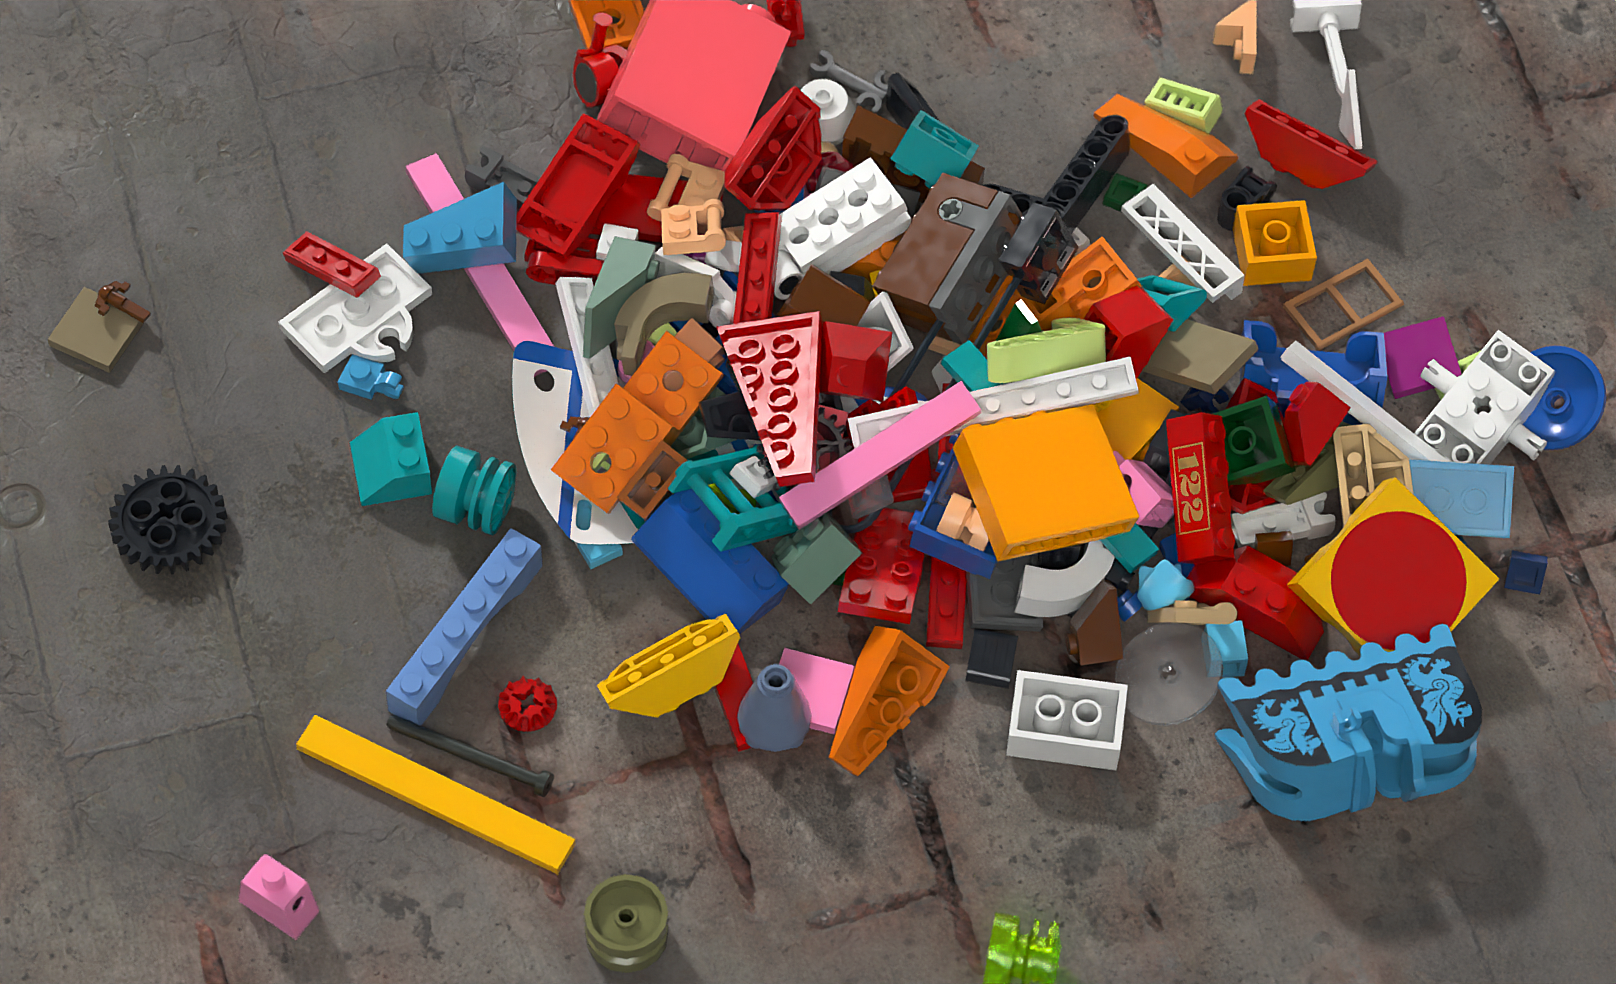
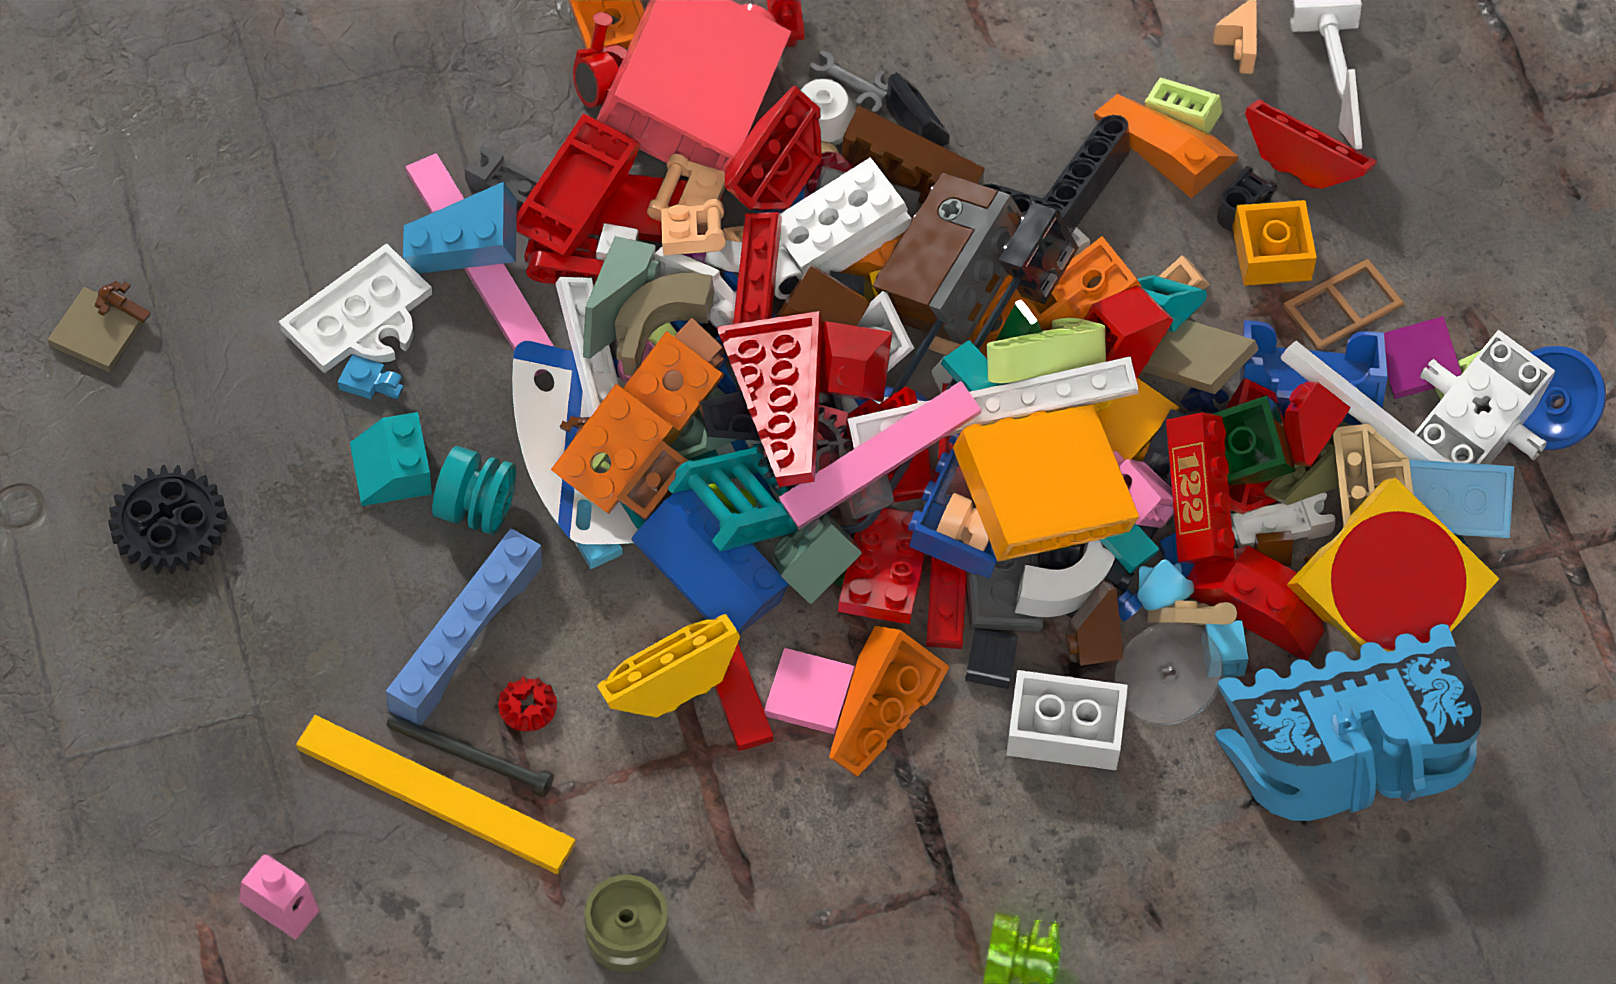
red tile [283,232,381,298] -> none
white tile [729,456,777,498] -> none
sand blue cone [737,664,812,752] -> none
teal slope [890,110,979,189] -> none
dark green tile [1102,173,1148,212] -> none
white fence [1121,184,1244,303] -> none
dark blue tile [1504,550,1547,594] -> none

